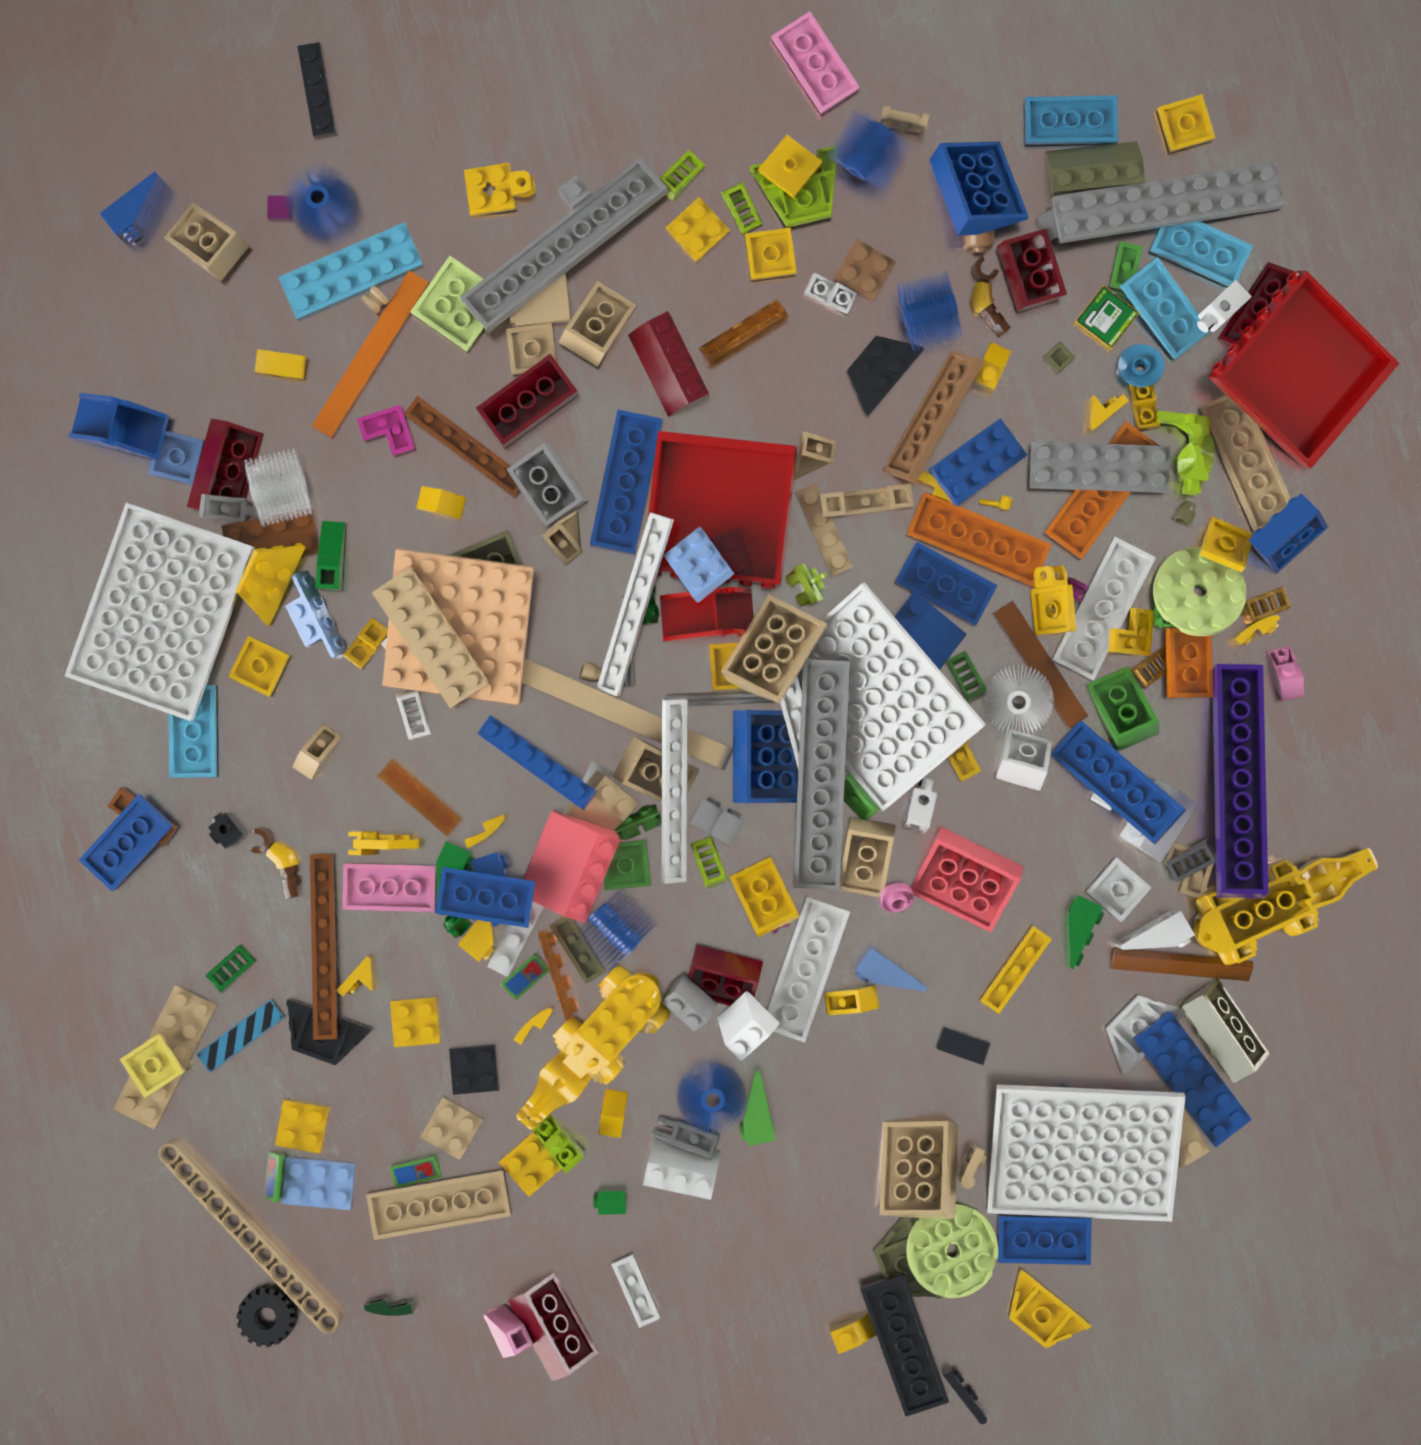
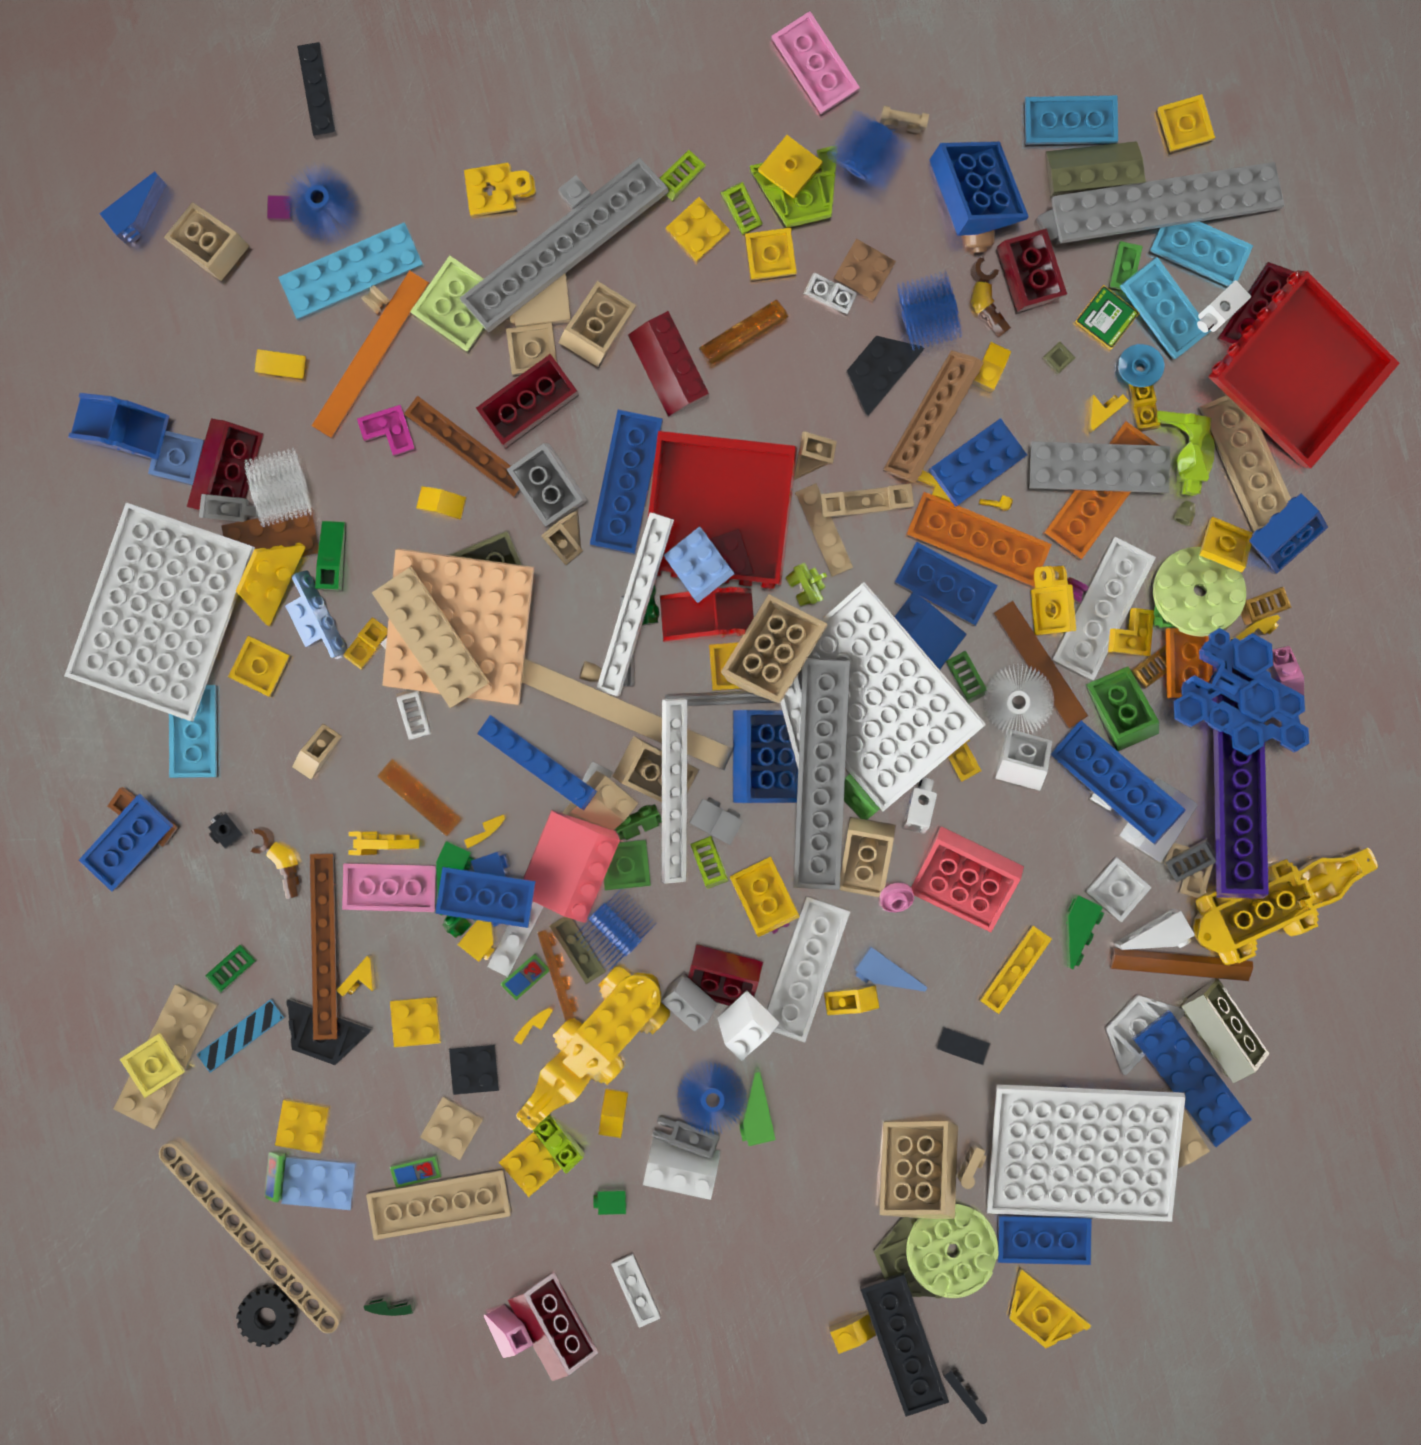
none -> blue piece [1174,628,1309,756]

